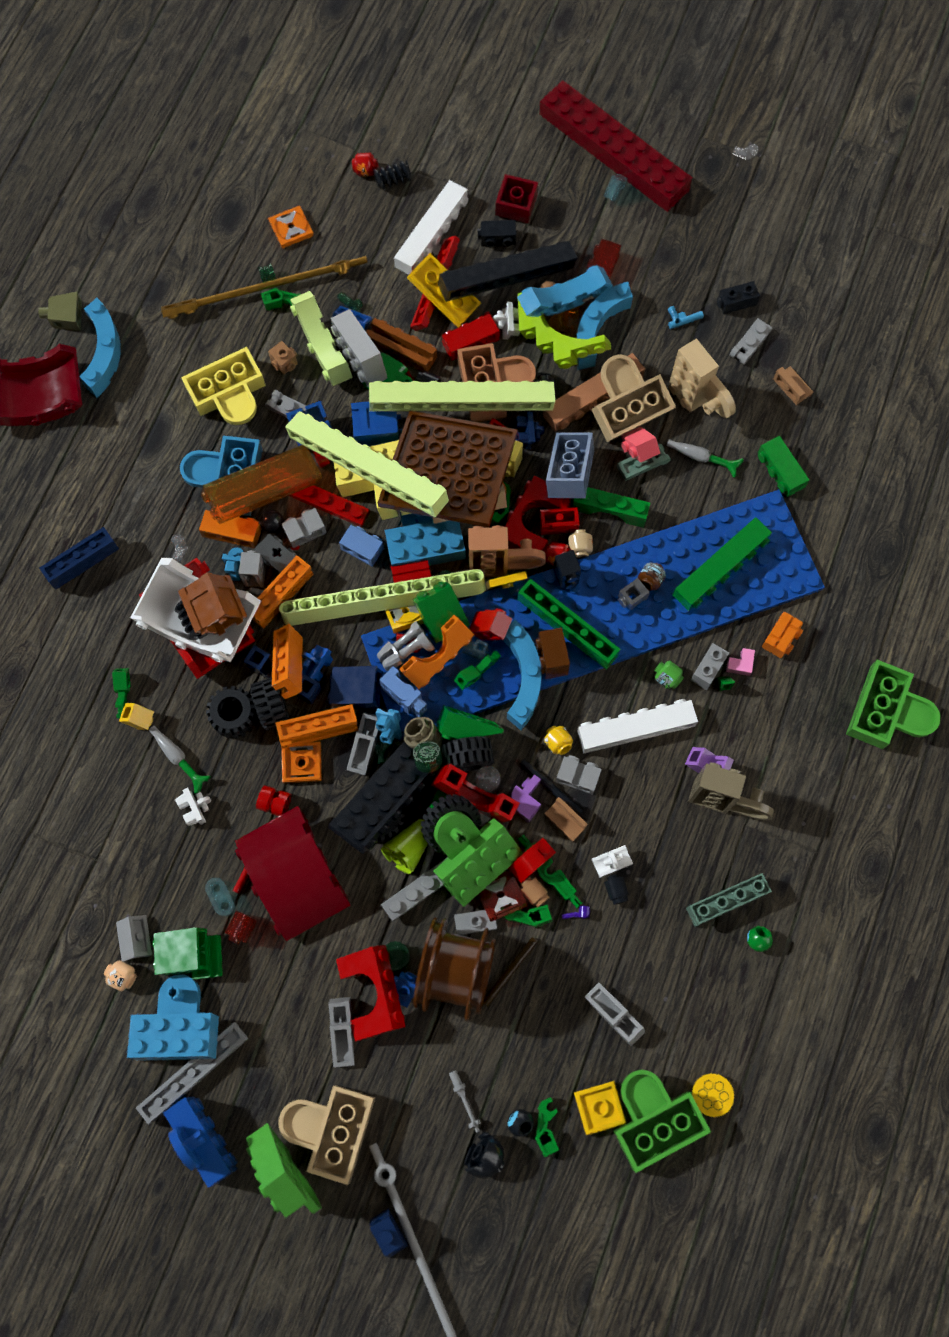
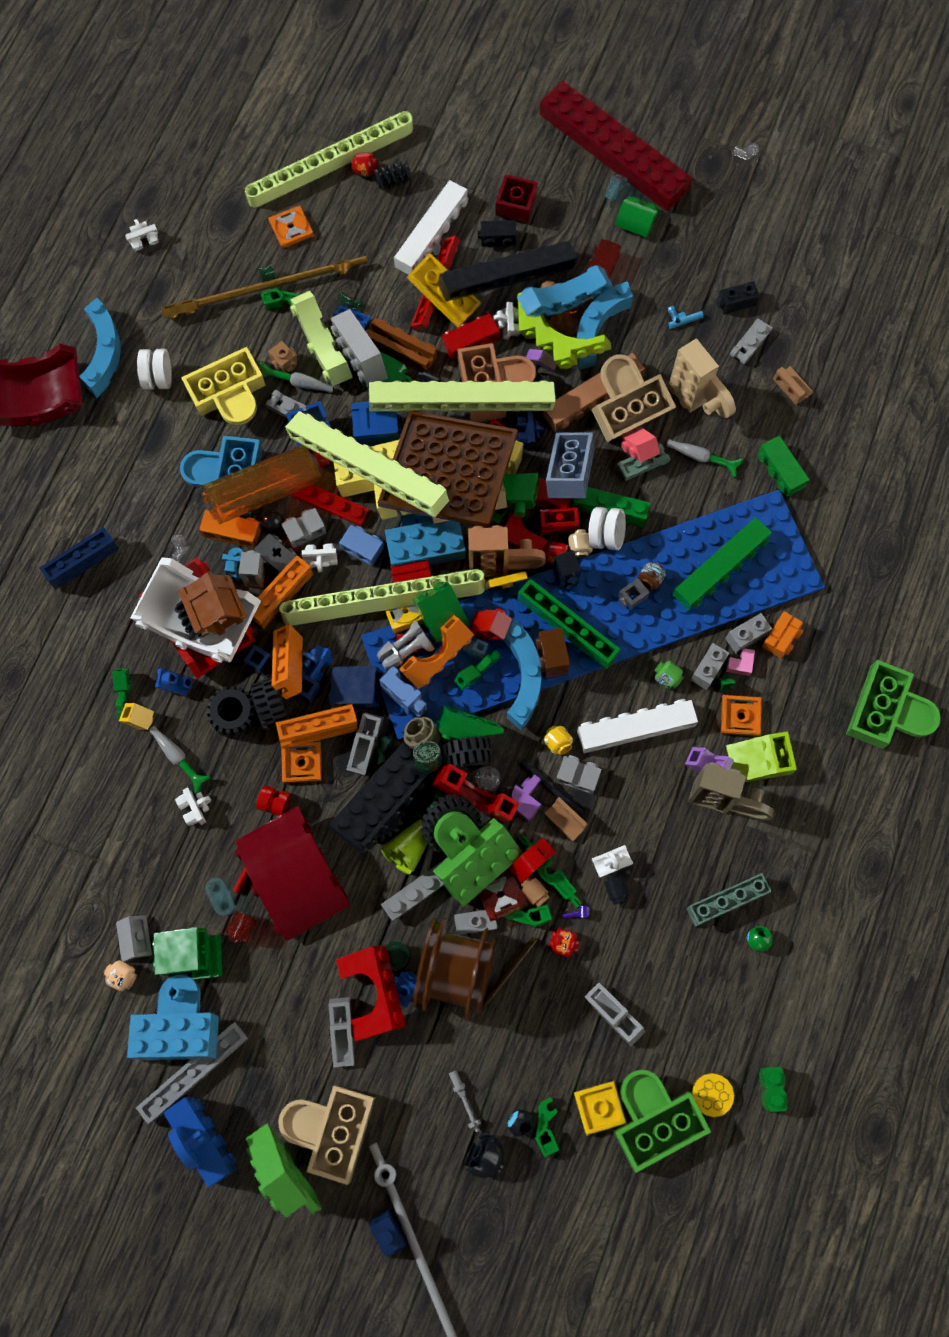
olive torso [38,292,82,331] -> none
dark azure hips [375,708,402,744] -> none
none -> white hips [125,219,159,251]
none -> white wheel [137,349,172,390]
none -> blue hips [155,668,192,696]
none -> yellowish green beam [245,112,413,207]
none -> light grey piece [260,361,334,393]
none -> white hips [302,544,338,572]
none -> green torso [503,473,540,517]
none -> medium lavender piece [526,349,557,371]
none -> red head [549,928,580,958]
none -> white wheel [589,507,626,550]
none -> green brick [615,196,661,238]
none -> orange piece [721,695,762,737]
none -> light grey brick [725,613,772,654]
none -> lime slope [726,732,797,782]
none -> green brick [759,1067,788,1112]

